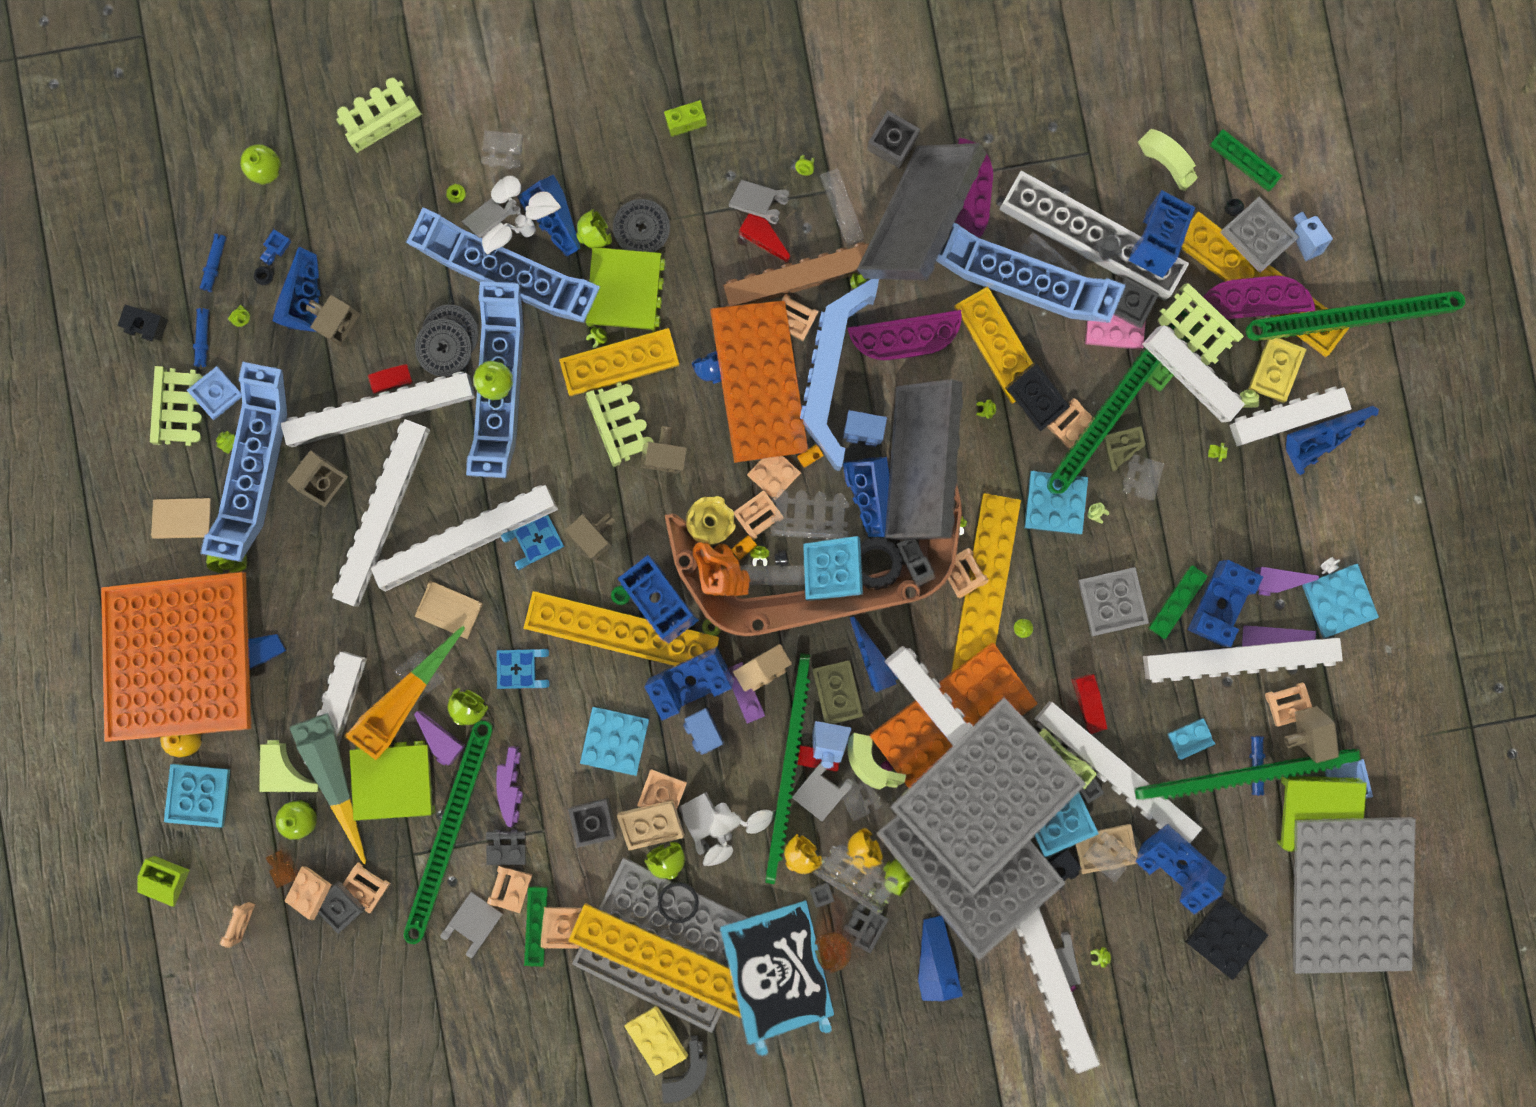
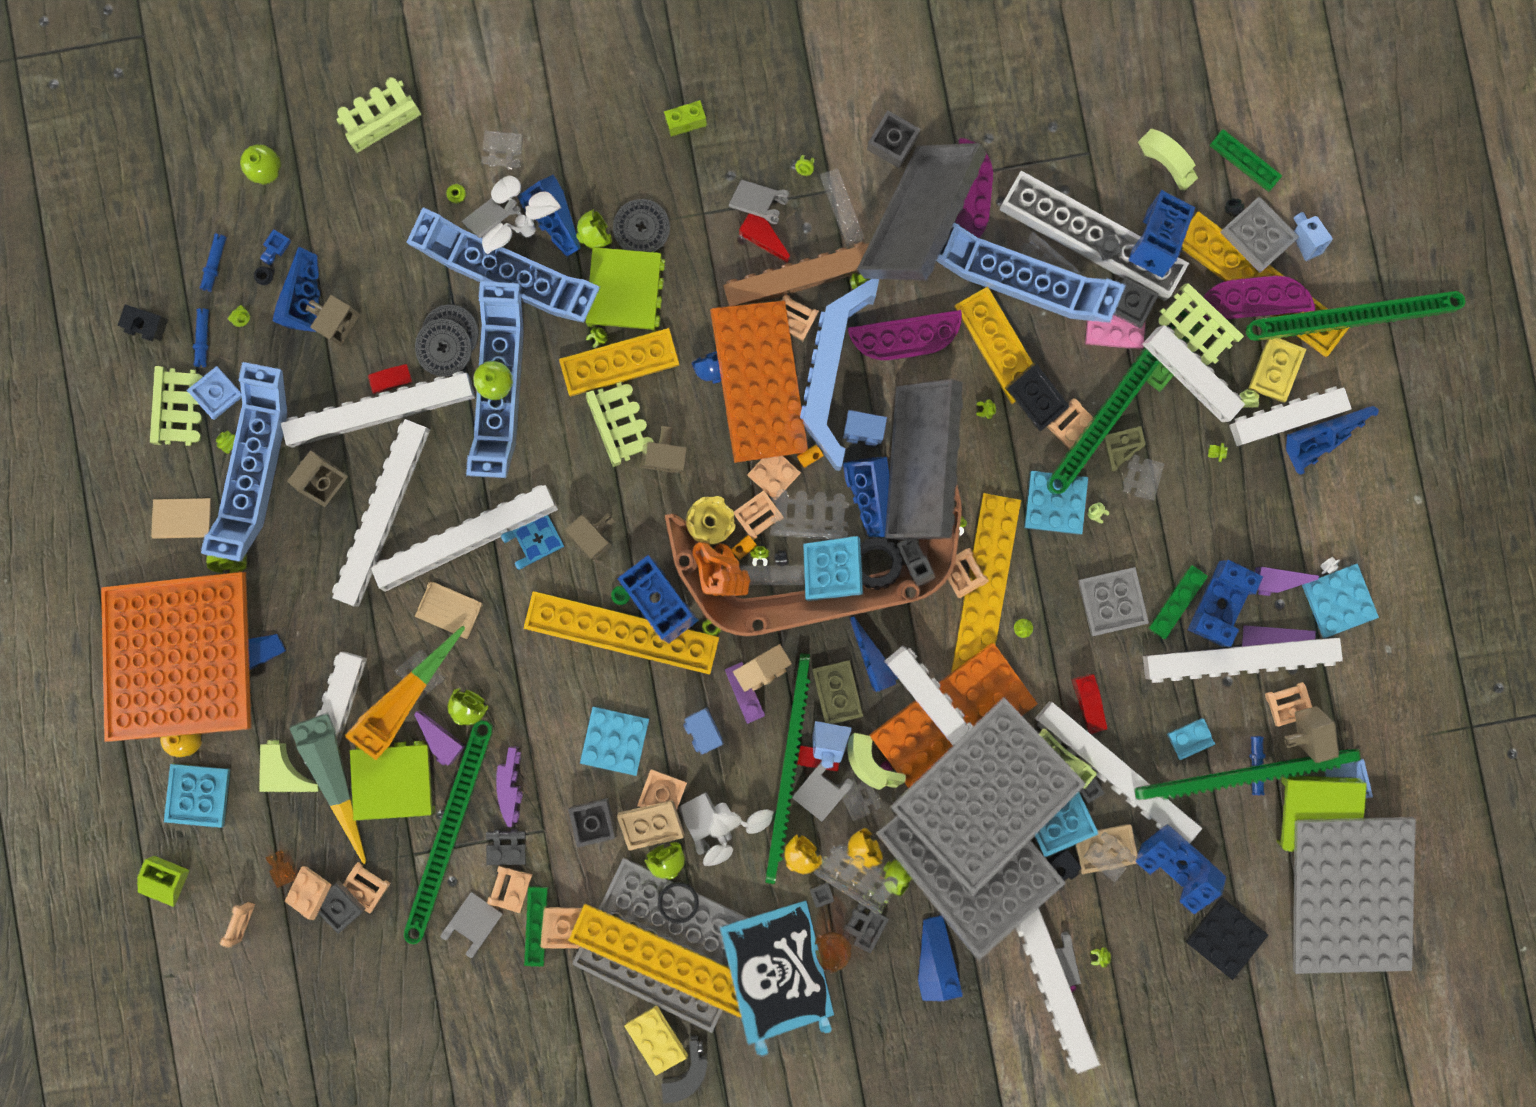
lime cylinder [276,800,317,839] -> none
dark azure flag [497,649,549,689] -> none
blue plate [644,647,734,720] -> none

